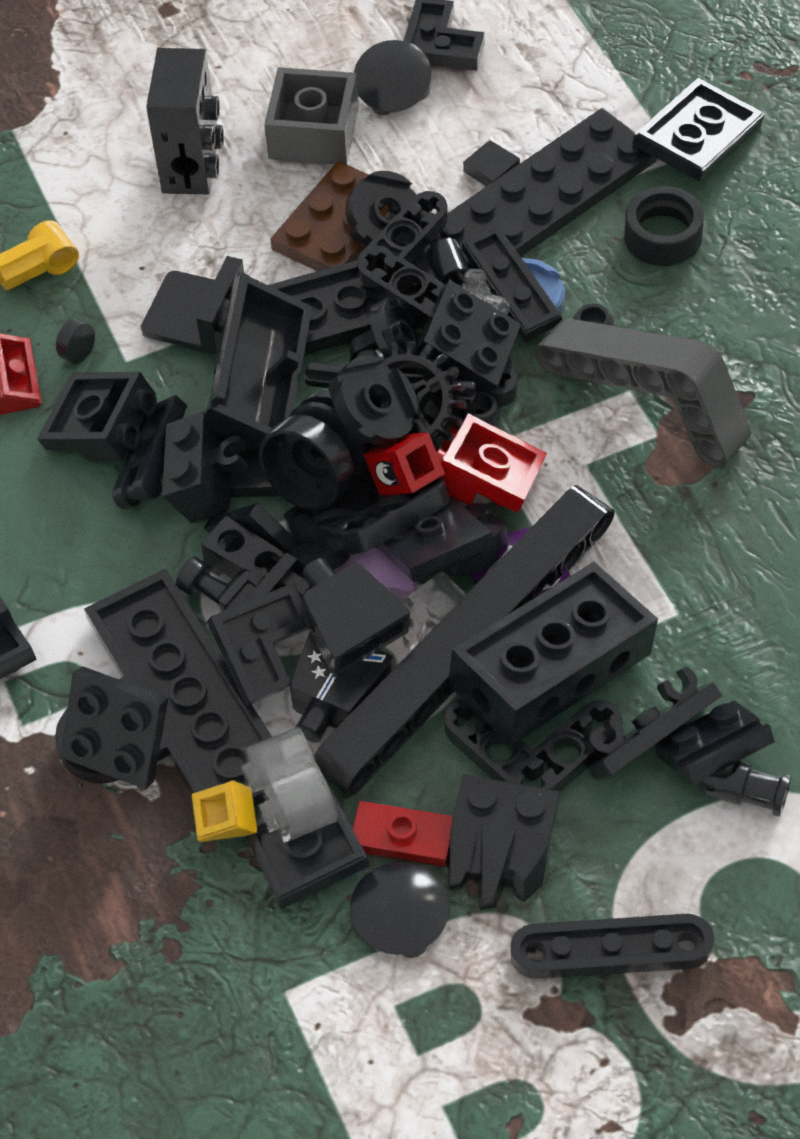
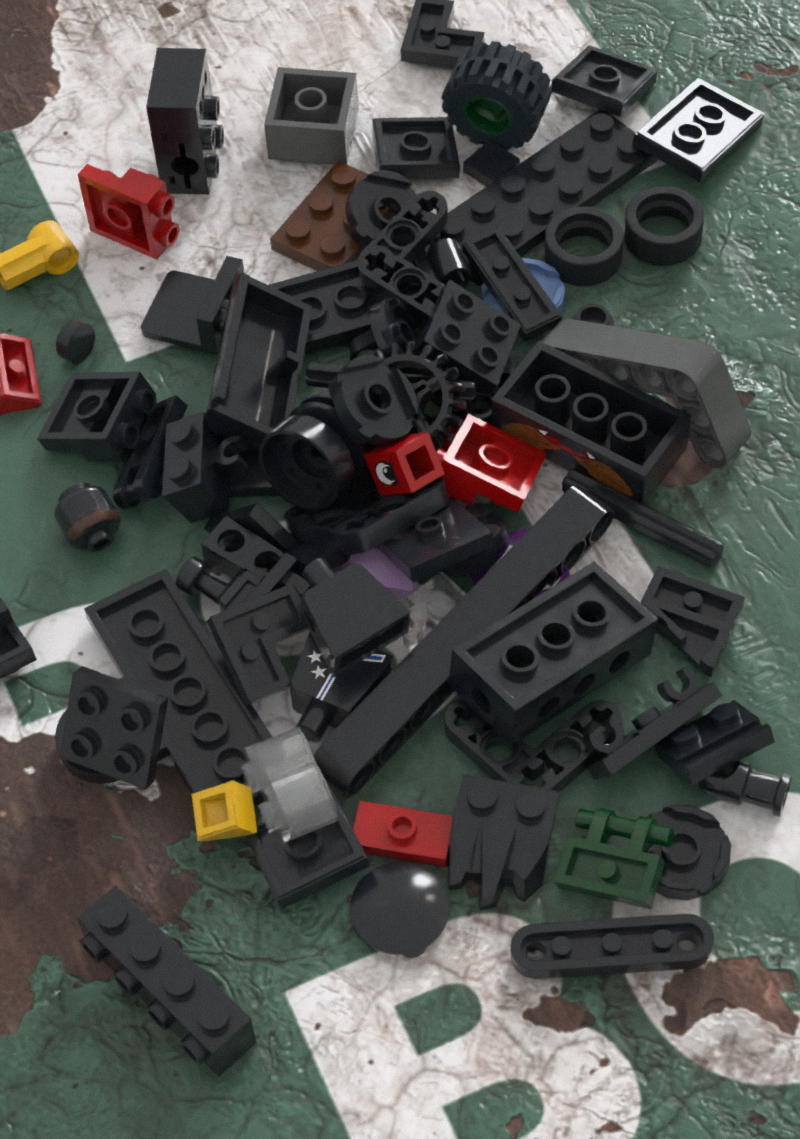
black dish [354,40,431,116] -> none
clear arm [462,269,510,315] -> none
none -> black head [54,483,121,552]
none -> red plate [77,164,180,260]
none -> black brick [77,885,257,1077]
none -> black plate [372,117,460,179]
none -> black wheel [441,41,552,150]
none -> black brick [491,341,691,504]
none -> black tyre [545,207,623,286]
none -> black plate [551,45,658,117]
none -> dark green plate [553,807,674,909]
none -> black axle [562,469,724,567]
none -> black wing [641,566,745,677]
none -> black tile [647,804,731,900]

